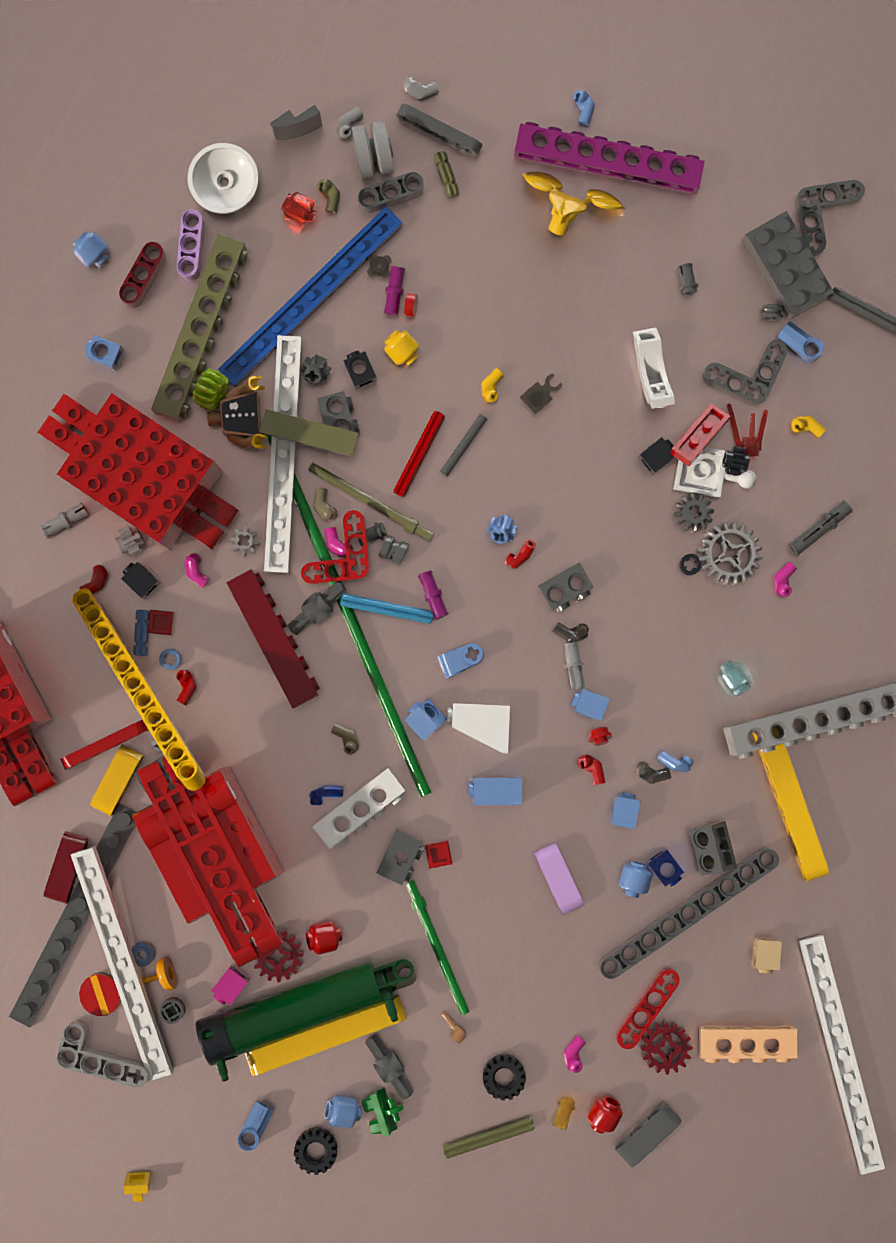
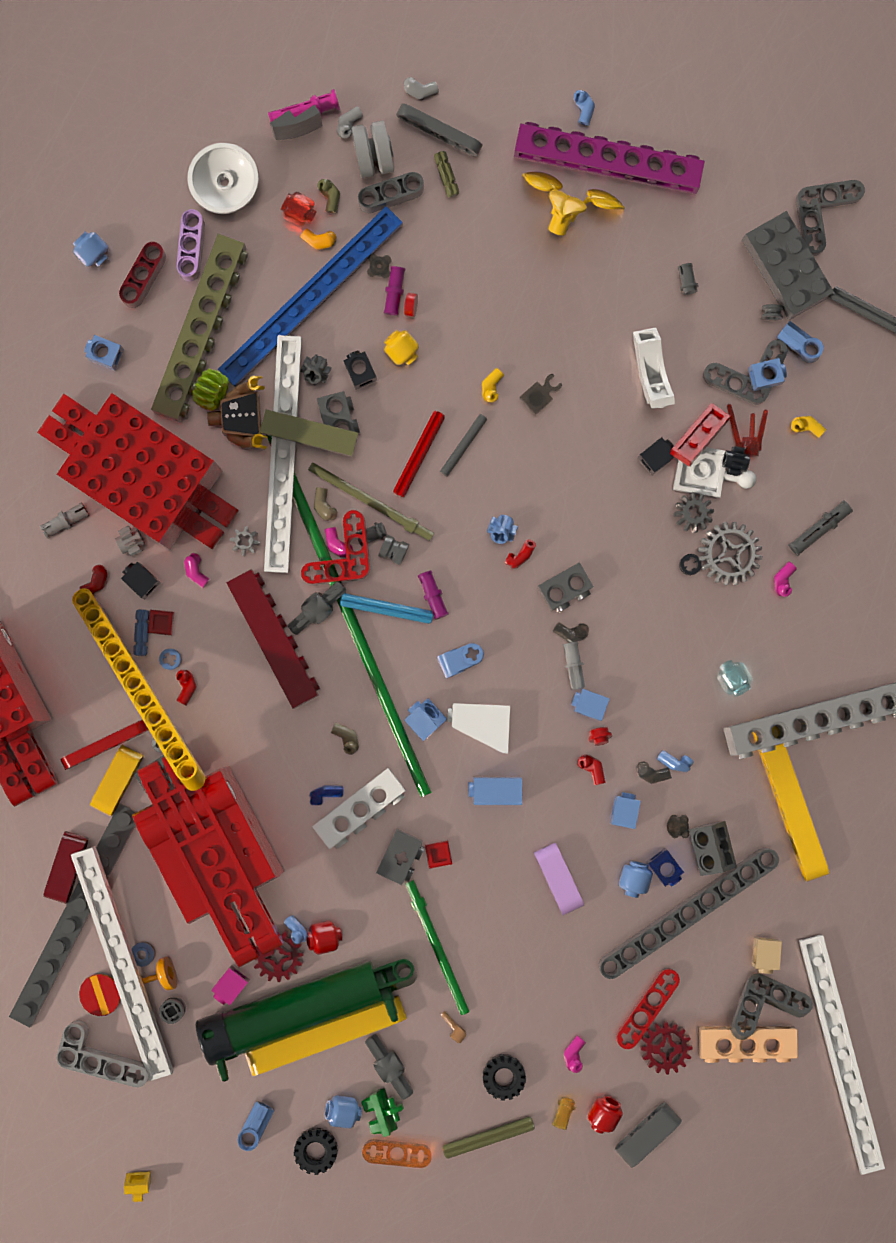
none -> dark pink pin [268,89,340,122]
none -> medium blue arm [284,915,308,944]
none -> light orange arm [300,228,337,250]
none -> clear orange beam [362,1139,432,1168]
none -> clear smoke plate [667,815,689,838]
none -> dark grey beam [731,974,813,1040]
none -> medium blue brick [748,358,787,391]

